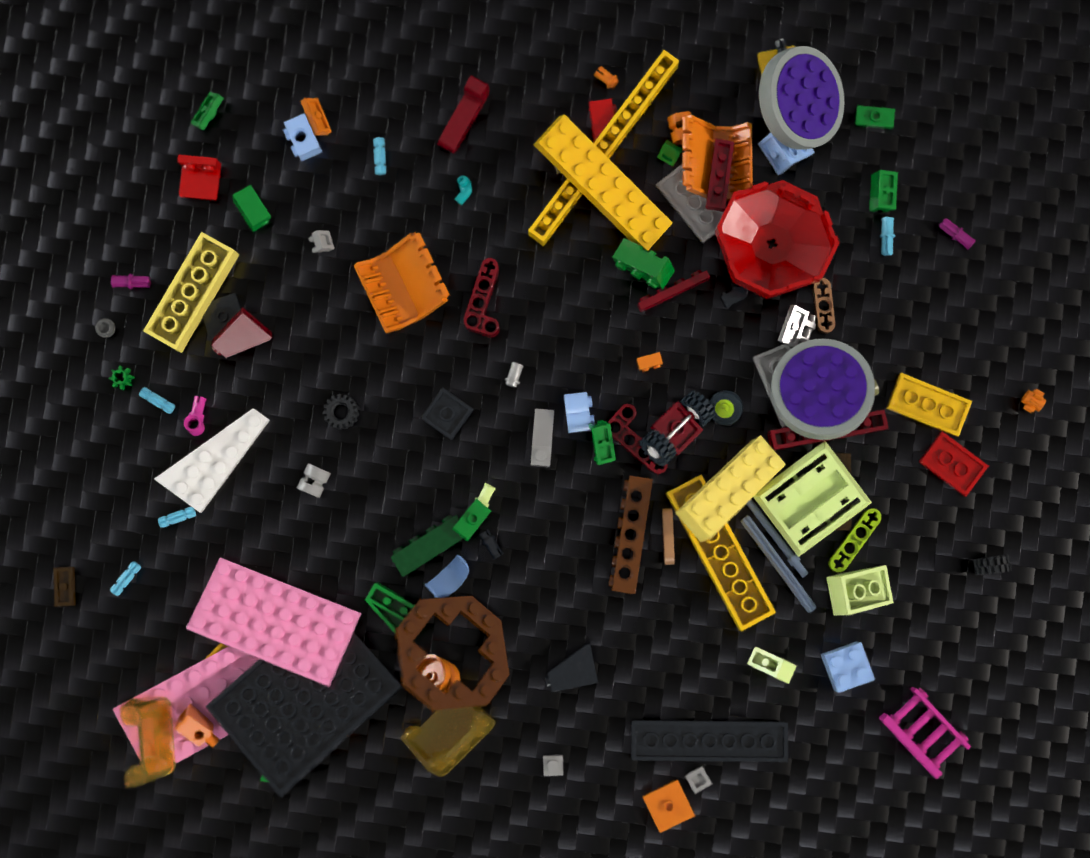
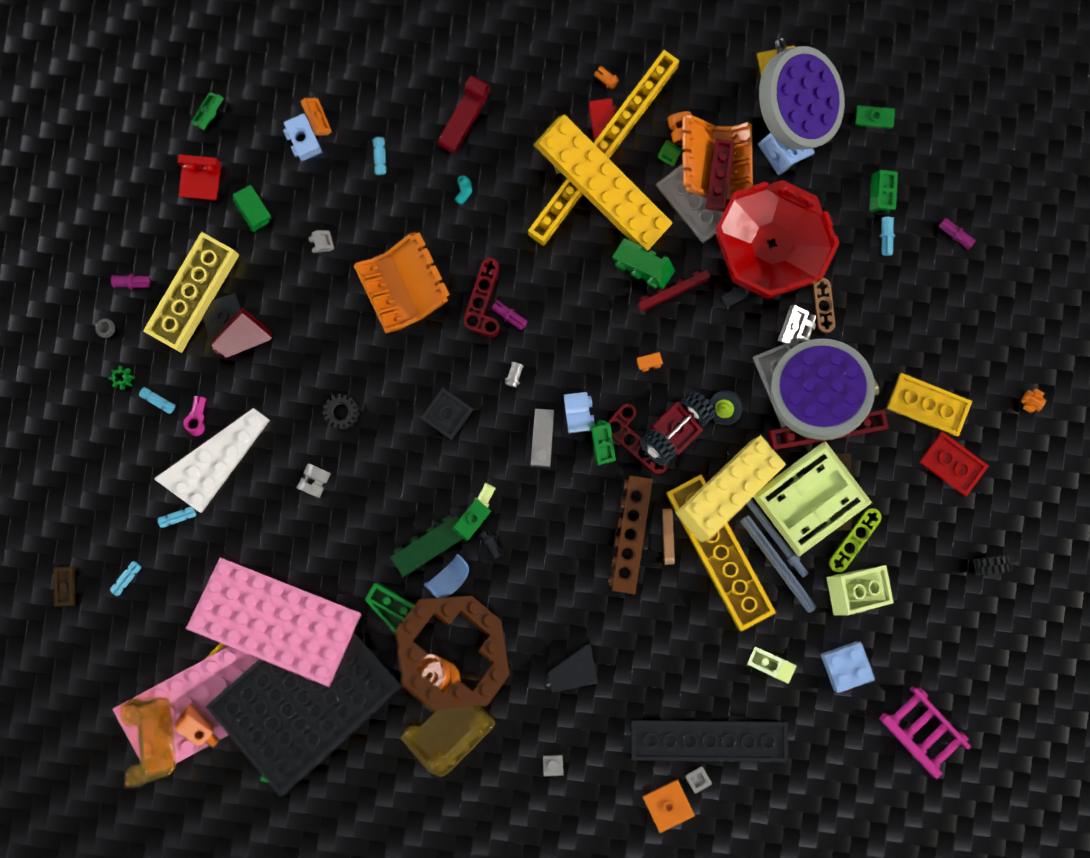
none -> magenta axle [491,300,527,330]

